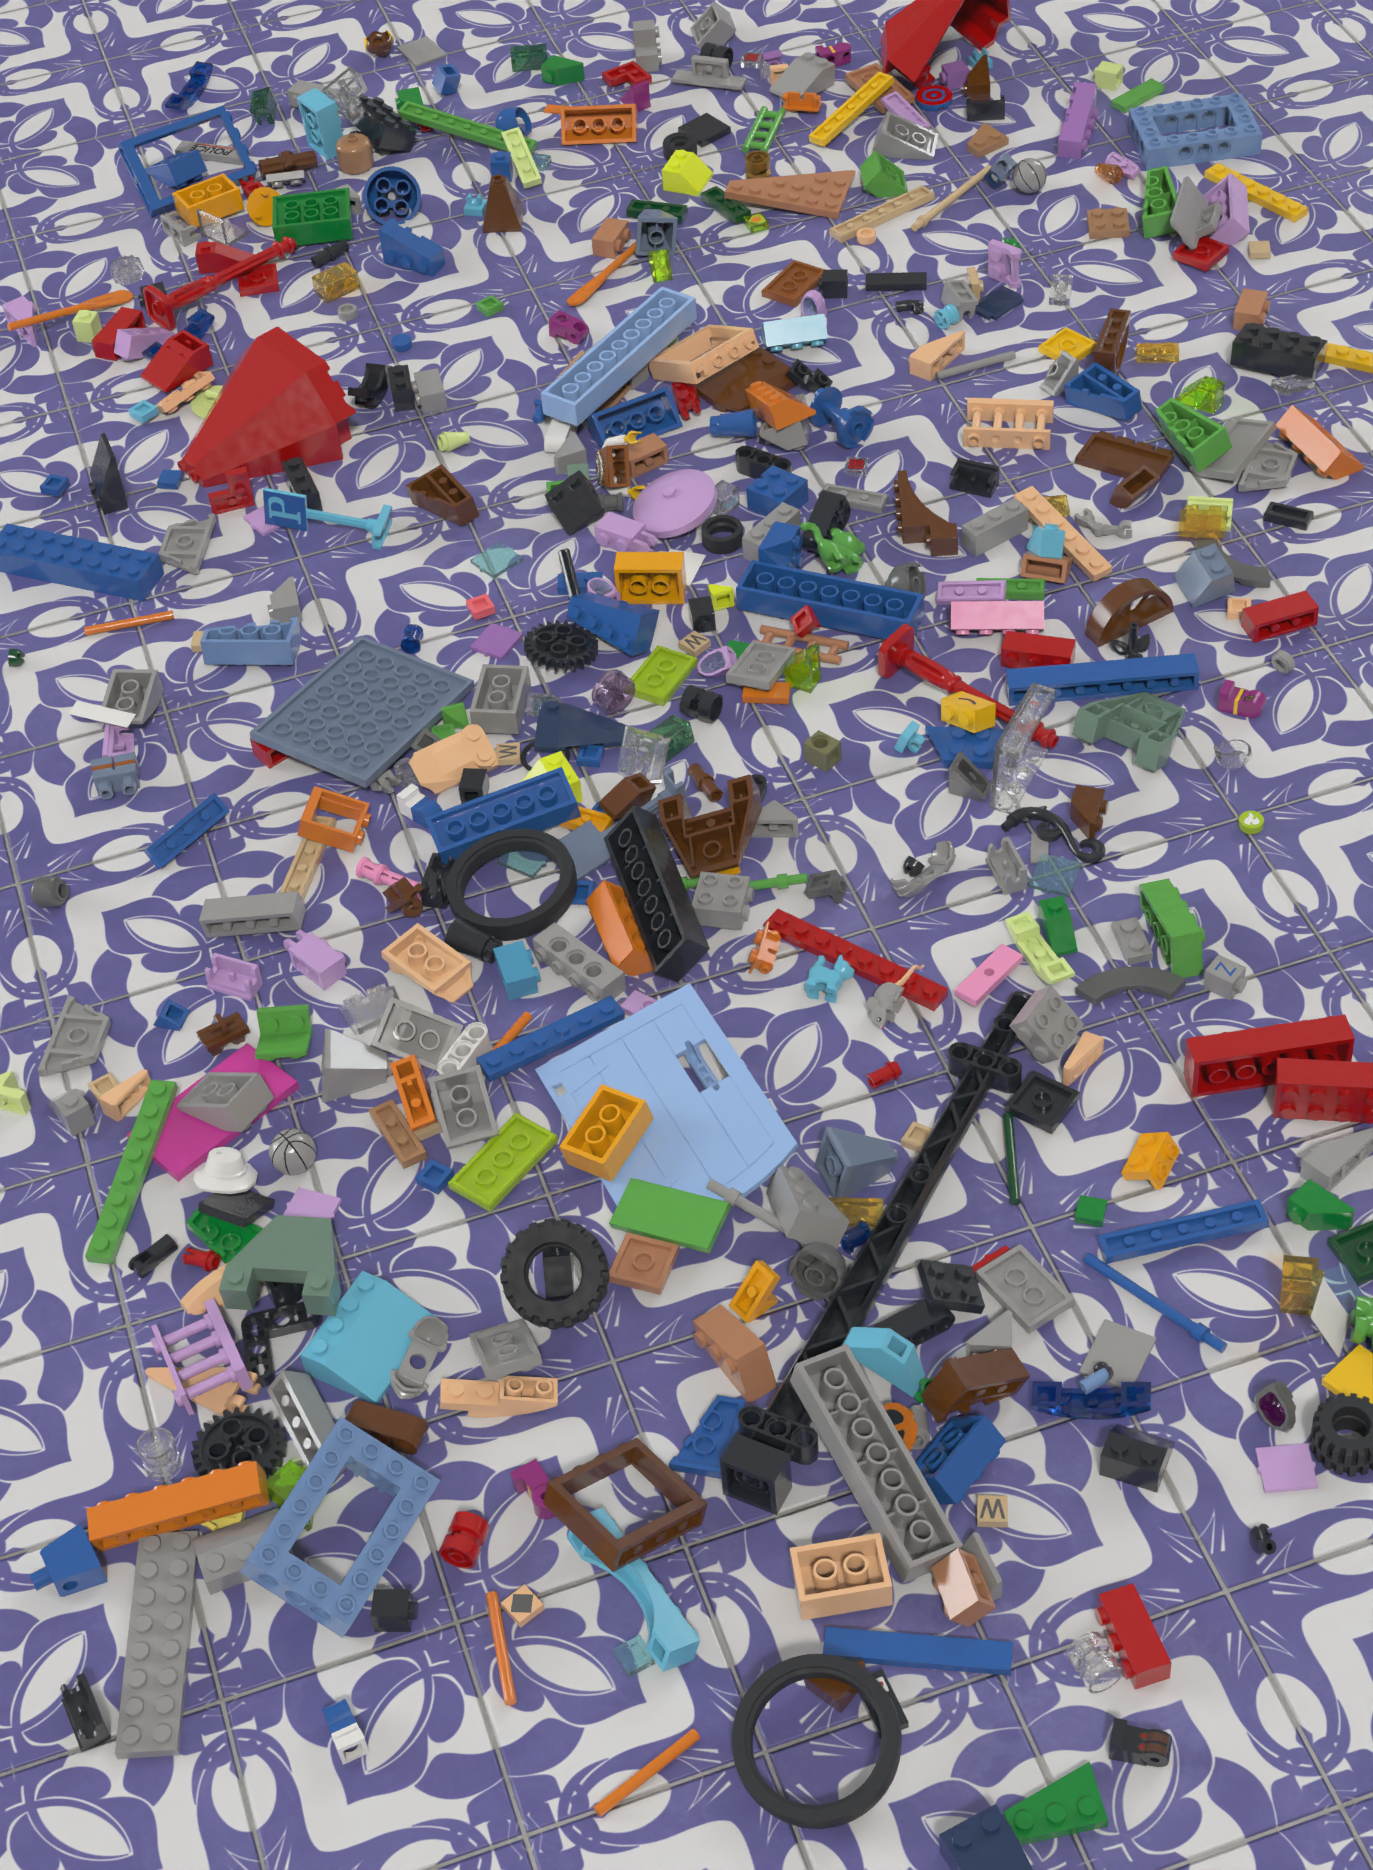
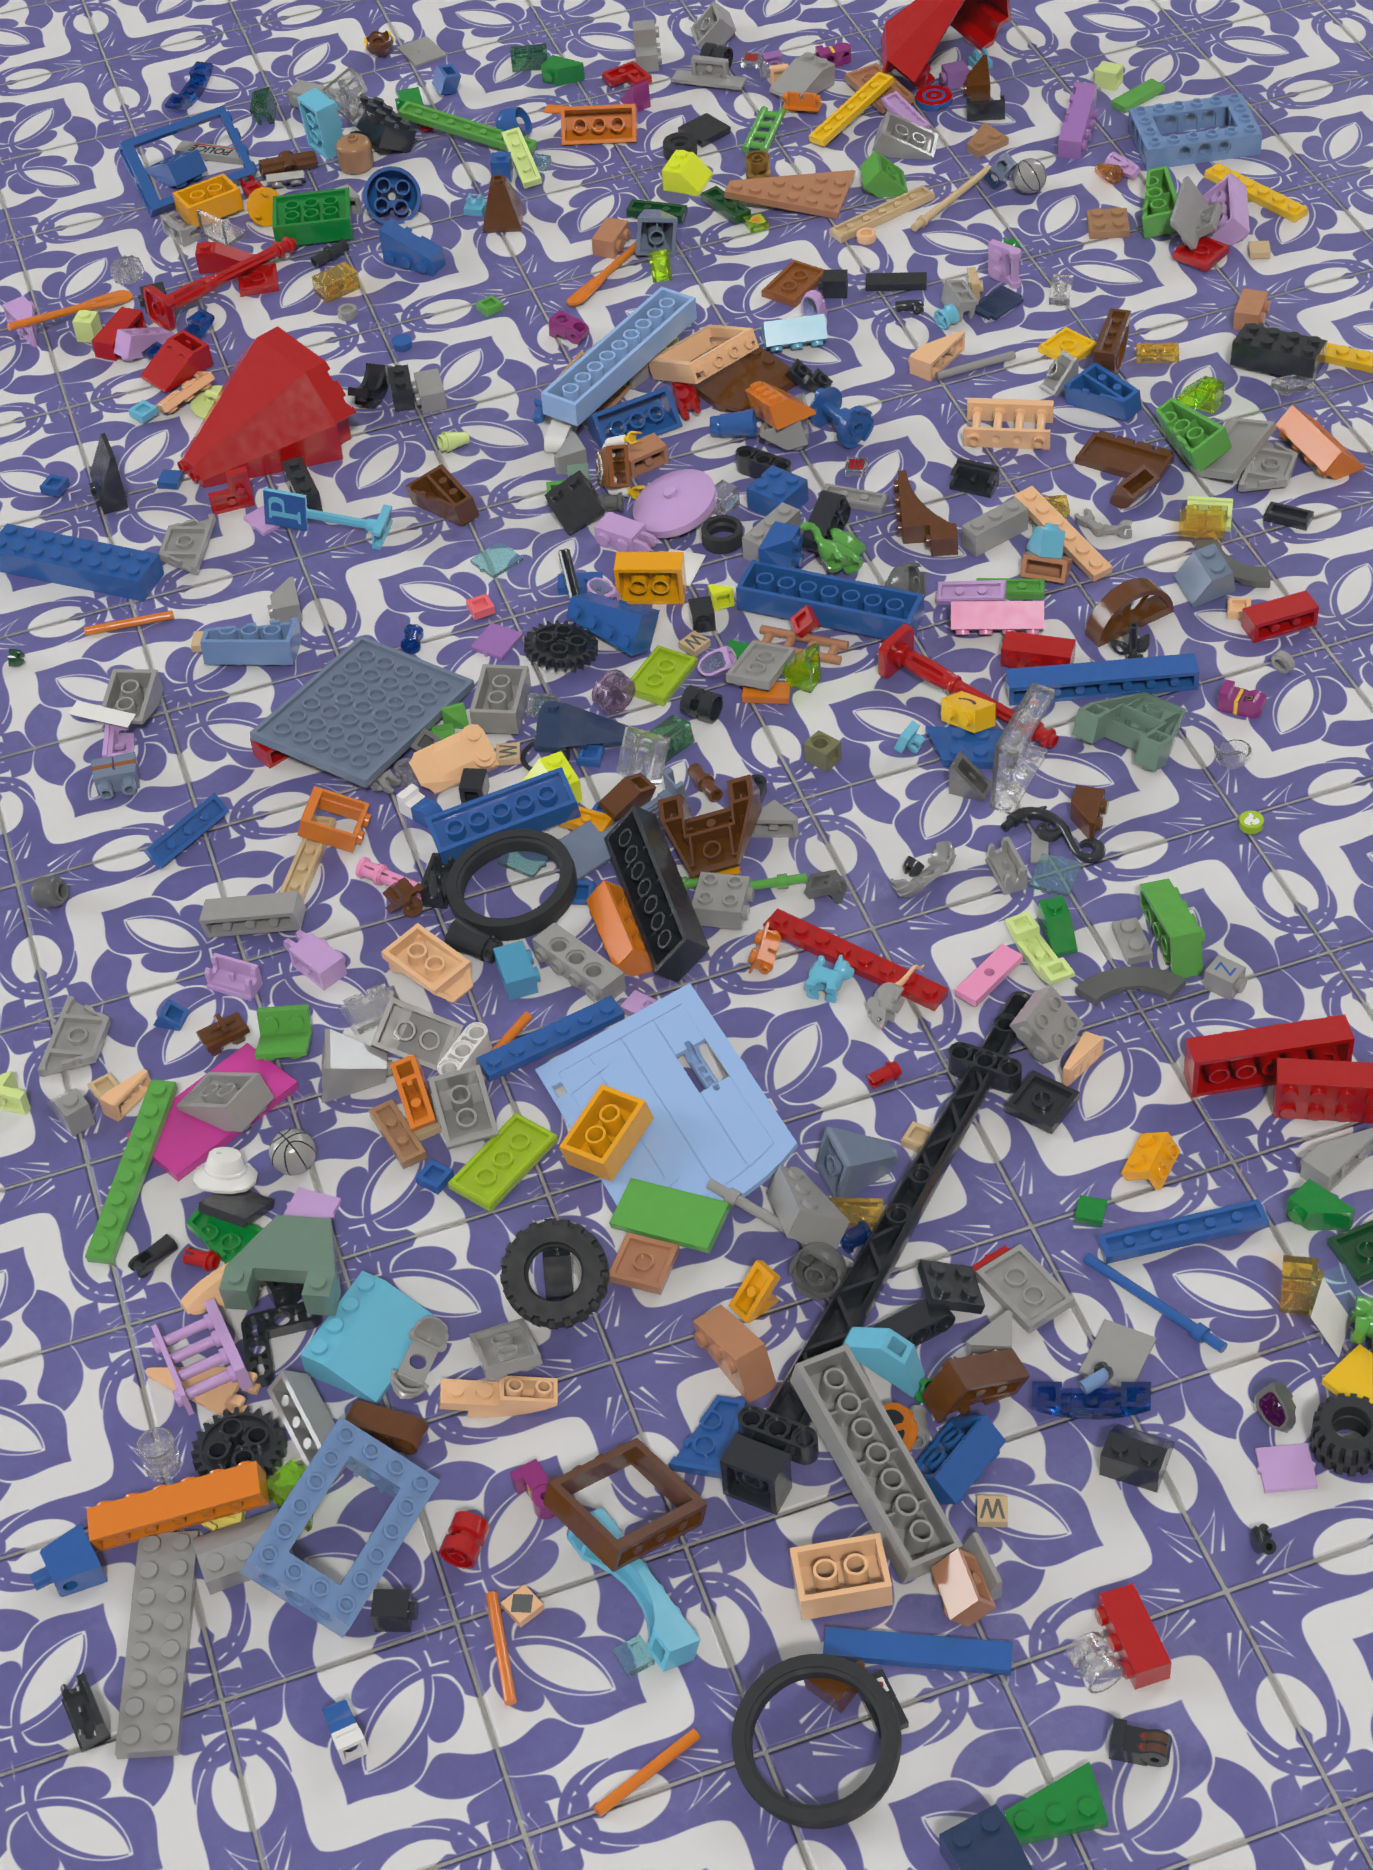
dark green bar [1002,1113,1021,1205] -> none

